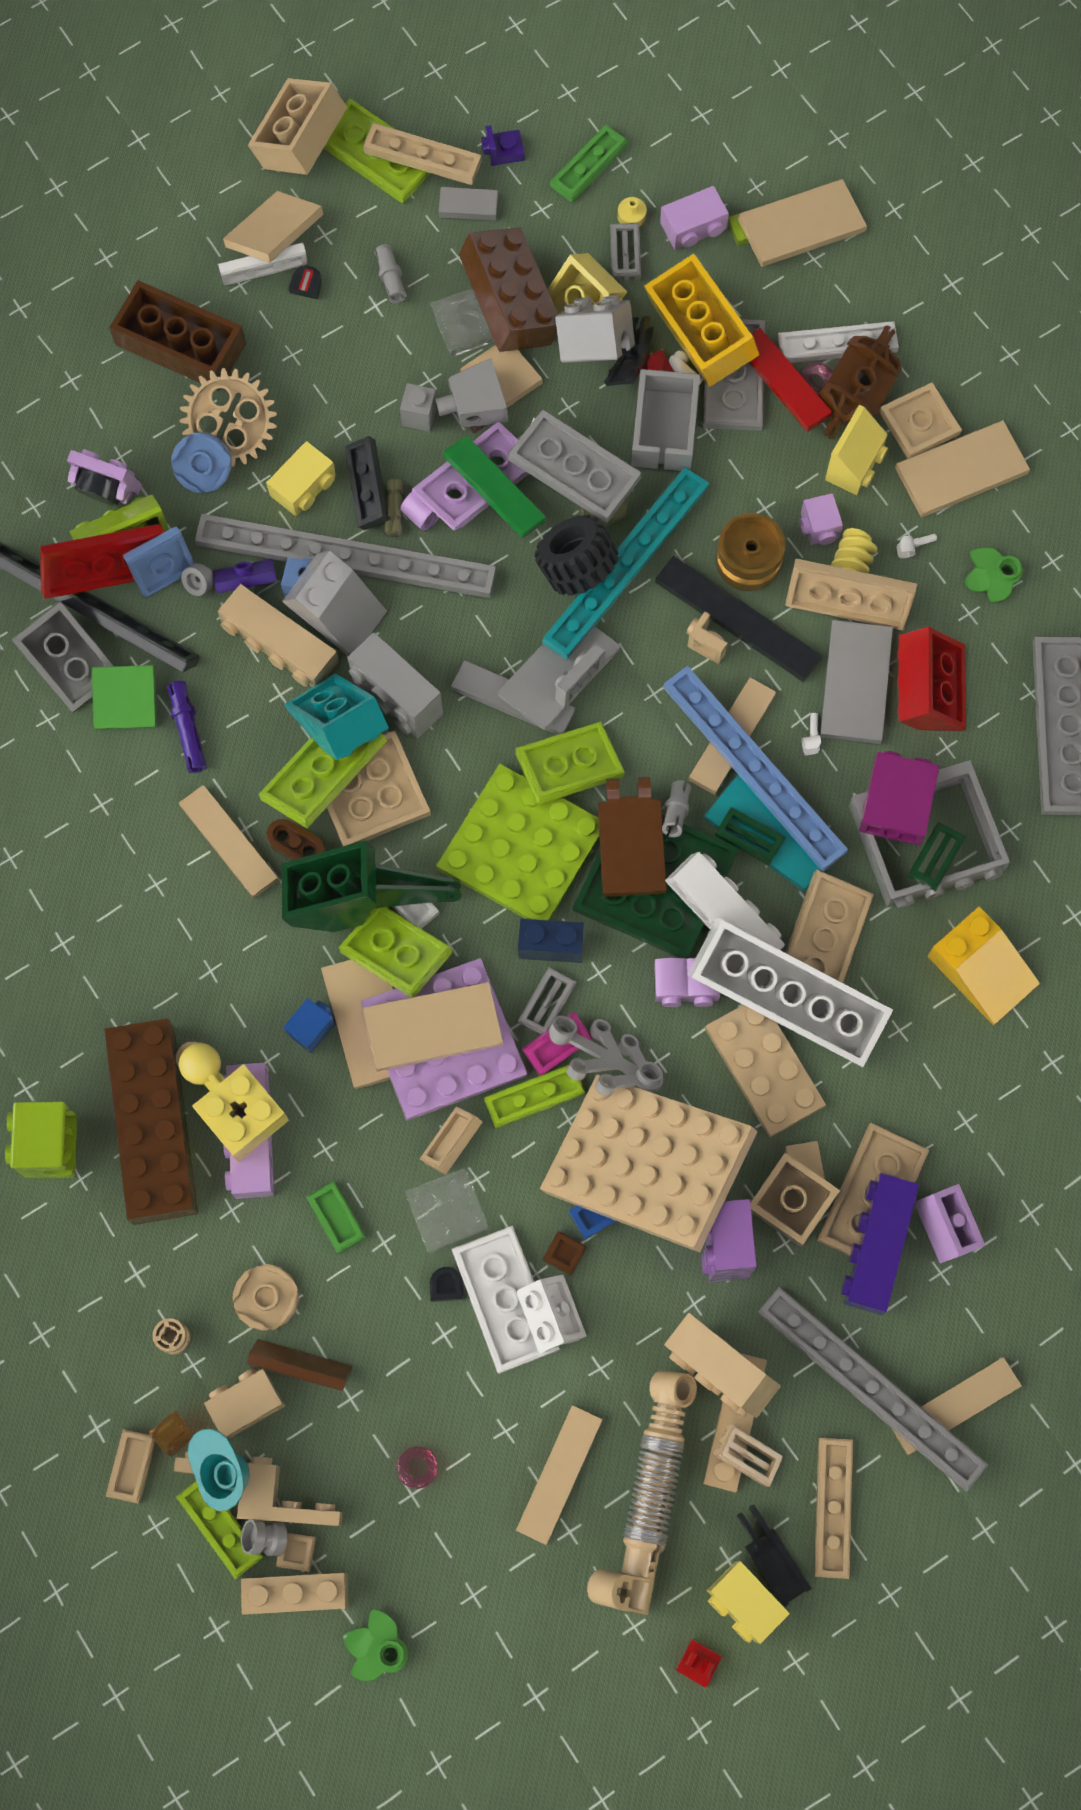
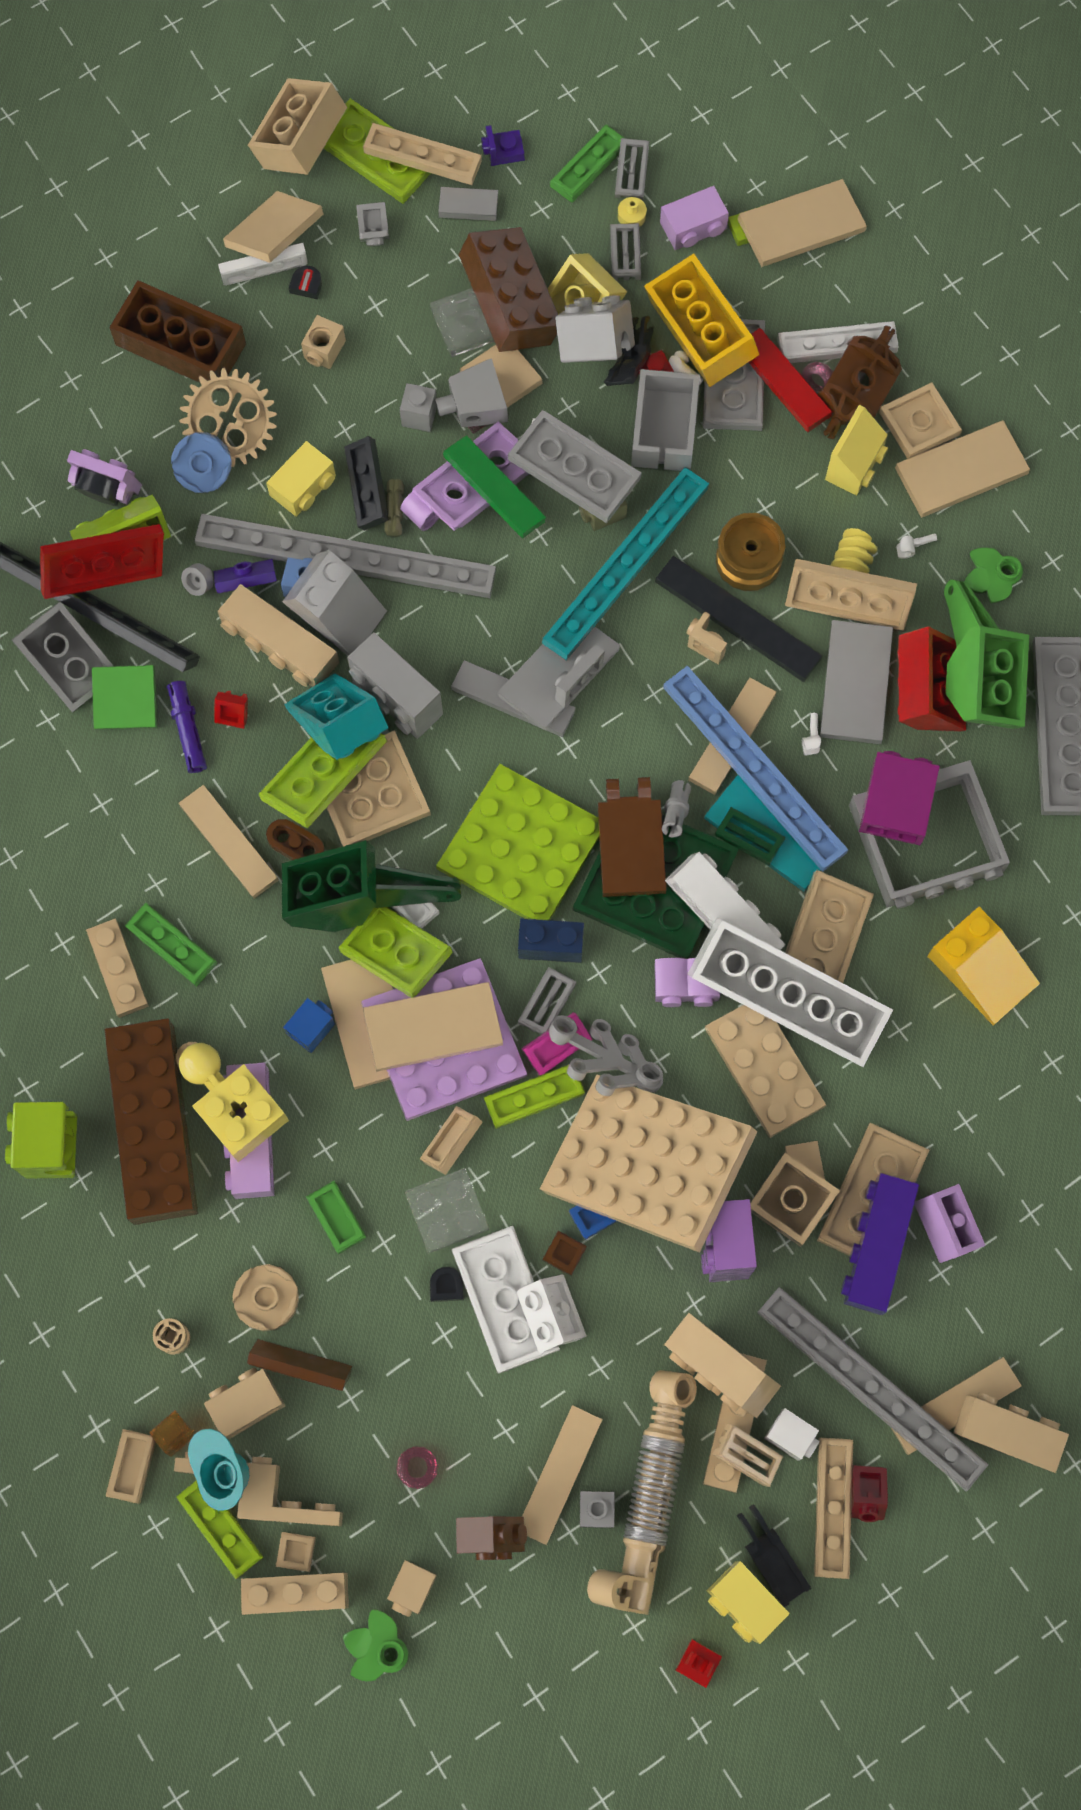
medium blue tile [123,526,195,598] -> none
light grey wheel [241,1519,287,1556] -> none
light grey pin [374,244,407,304] -> none
lime tile [515,721,625,805] -> none
black tyre [534,515,619,596] -> none
lavender brick [800,493,843,545] -> none
dark green tile [908,822,966,892] -> none
none -> tan plate [86,918,149,1018]
none -> bright green tile [125,903,217,987]
none -> red tile [214,691,248,729]
none -> tan brick [301,315,346,369]
none -> light grey bracket [356,202,389,246]
none -> tan brick [387,1560,437,1617]
none -> reddish brown brick [456,1516,527,1560]
none -> light grey brick [580,1491,615,1528]
none -> light grey tile [615,138,650,200]
none -> white brick [764,1408,820,1461]
none -> dark red bracket [851,1465,888,1522]
none -> bright green slope [944,580,1029,729]
none -> tan brick [953,1392,1069,1473]

